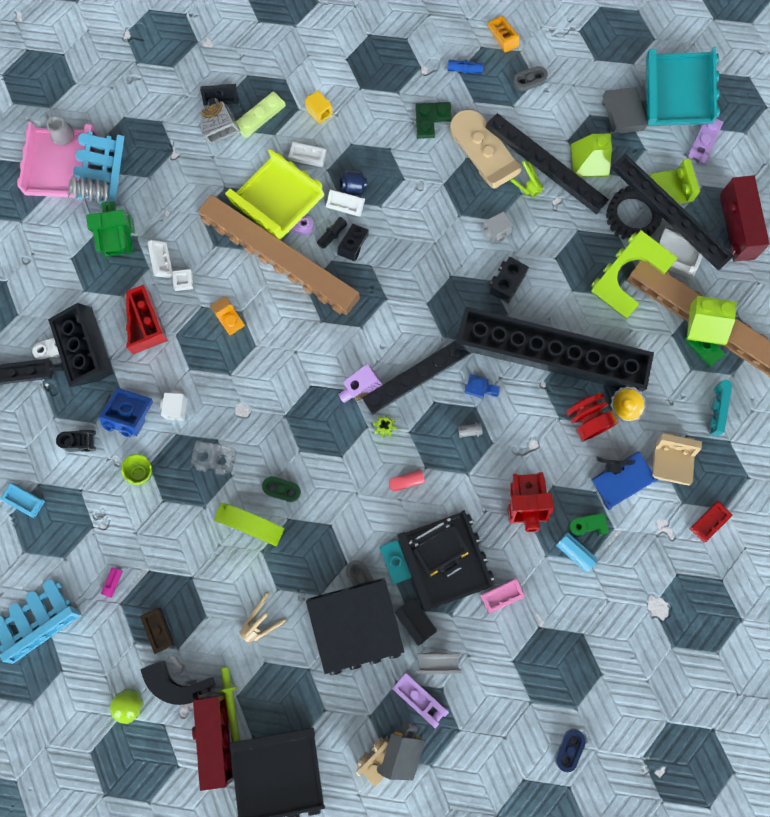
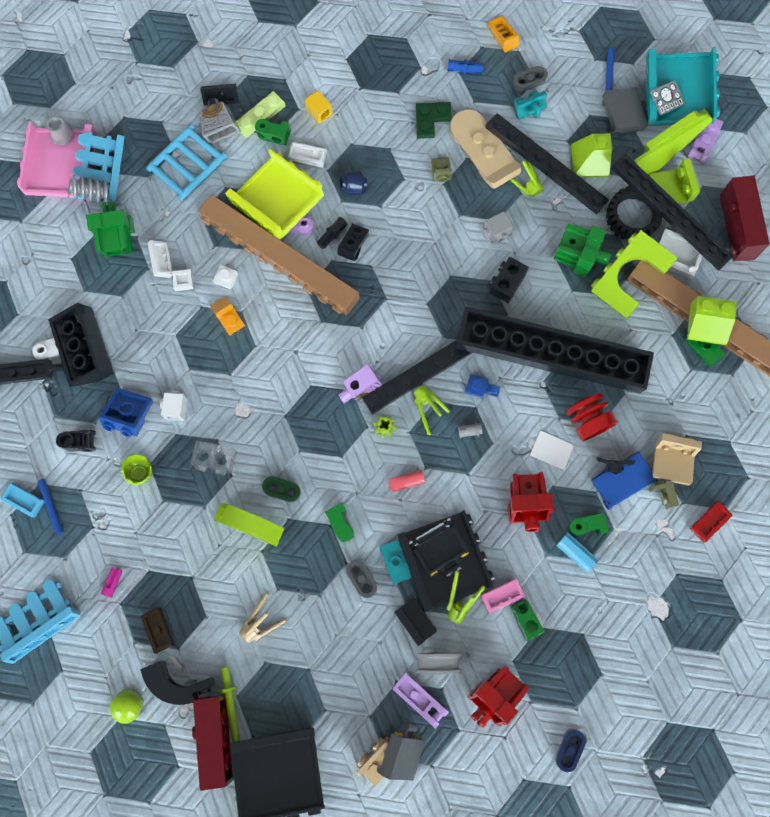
red wedge [126,284,168,355] -> none
black panel [306,578,404,675] -> none
white plate [326,189,365,217] -> none
yellow piece [610,386,647,424] -> none
teal plate [709,380,732,436] -> none
none -> blue bar [37,479,64,535]
none -> medium azure bar [145,124,227,200]
none -> white plate [213,265,238,290]
none -> green leg [255,119,291,146]
none -> green leg [325,503,354,542]
none -> lime plant [414,385,450,435]
none -> olive bracket [431,157,452,182]
none -> lime plant [446,570,485,624]
none -> red piece [467,666,529,728]
none -> green leg [511,599,545,641]
none -> teal hips [514,90,547,120]
none -> white sticker [530,431,574,470]
none -> green piece [554,224,612,278]
none -> blue bar [605,48,615,91]
none -> lime wedge [634,109,712,176]
none -> olive bracket [649,480,679,509]
none -> sticker [650,80,685,115]

